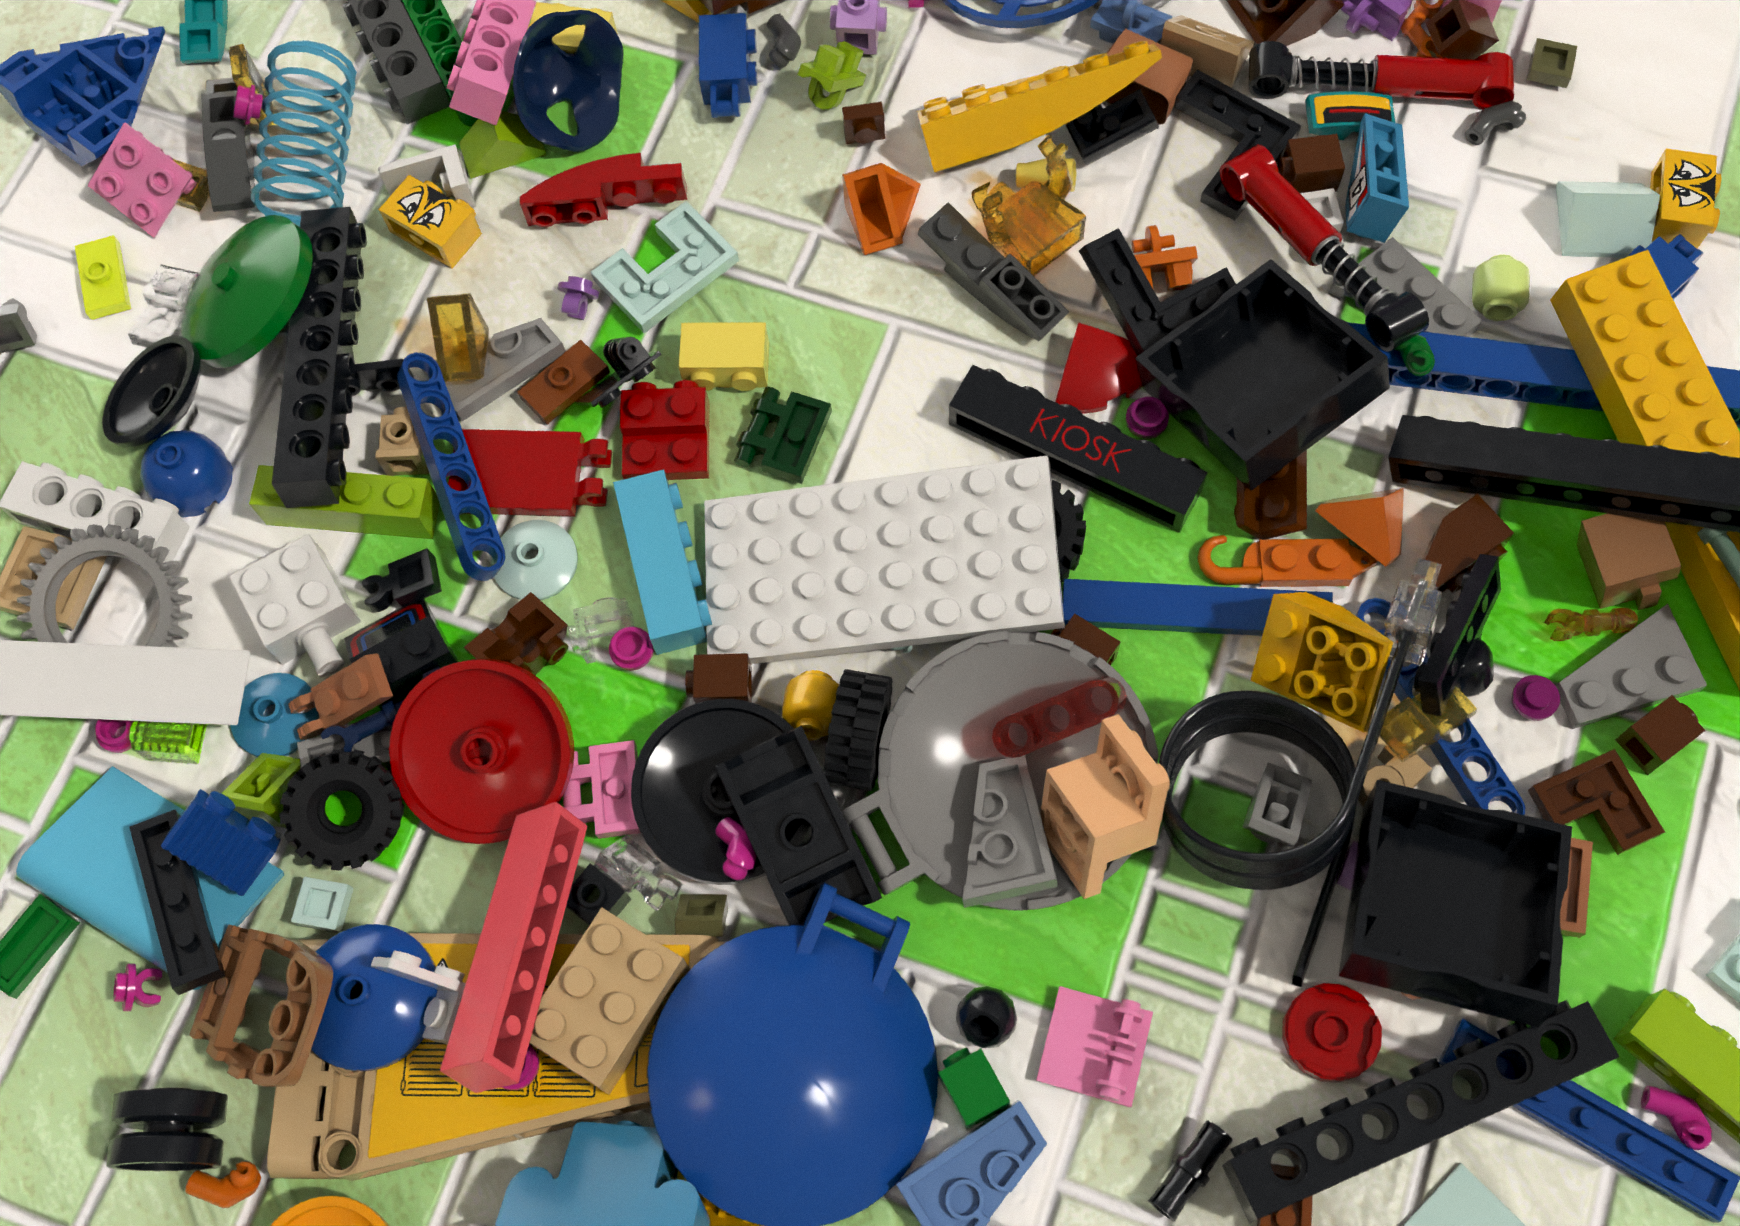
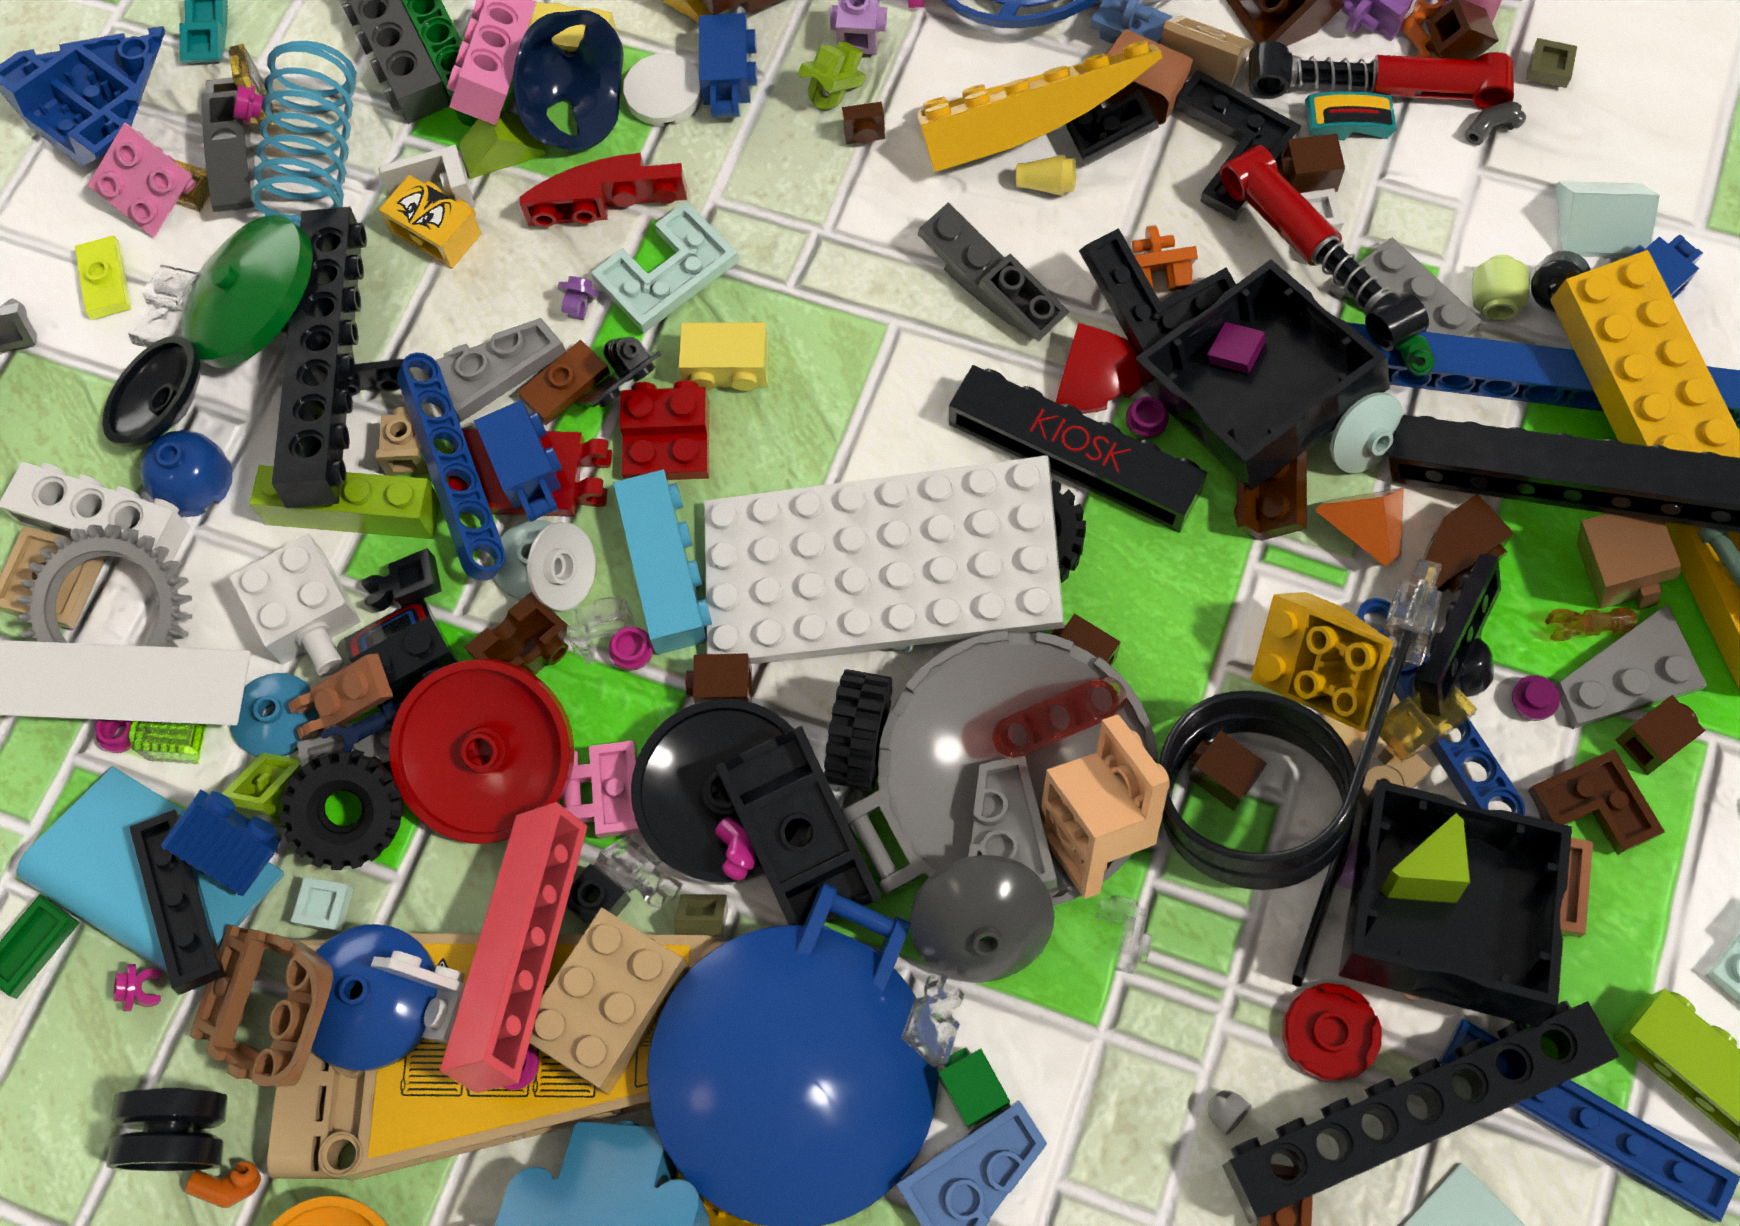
clear yellow slope [427,293,489,382] -> none
dark green plate [734,387,832,484] -> none
dark grey arm [767,14,801,68] -> none
yellow head [782,670,840,741] -> none
orange slope [842,163,921,255] -> none
black piece [956,986,1017,1048] -> none
clear yellow torso [971,135,1086,276] -> none
bright pink hinge [1036,986,1153,1108] -> none
blue tile [1063,579,1333,636] -> none
black pin [1148,1120,1233,1222] -> none
orange plate [1197,535,1378,587] -> none
light grey slope [1242,762,1312,846] -> none
dark azure slope [1345,113,1409,243] -> none
dark pink arm [1641,1085,1712,1150] -> none
yellow brick [1650,148,1722,249] -> none
none -> blue brick [474,400,563,522]
none -> white dish [527,522,596,611]
none -> white tile [623,53,702,126]
none -> clear plate [902,972,965,1067]
none -> dark grey dish [910,855,1054,983]
none -> clear bracket [1096,895,1152,974]
none -> reddish brown brick [1188,730,1267,811]
none -> magenta tile [1207,322,1266,374]
none -> light grey hinge [1207,1090,1252,1135]
none -> light aqua dish [1330,392,1404,473]
none -> lime slope [1380,813,1470,903]
none -> black head [1531,251,1591,312]

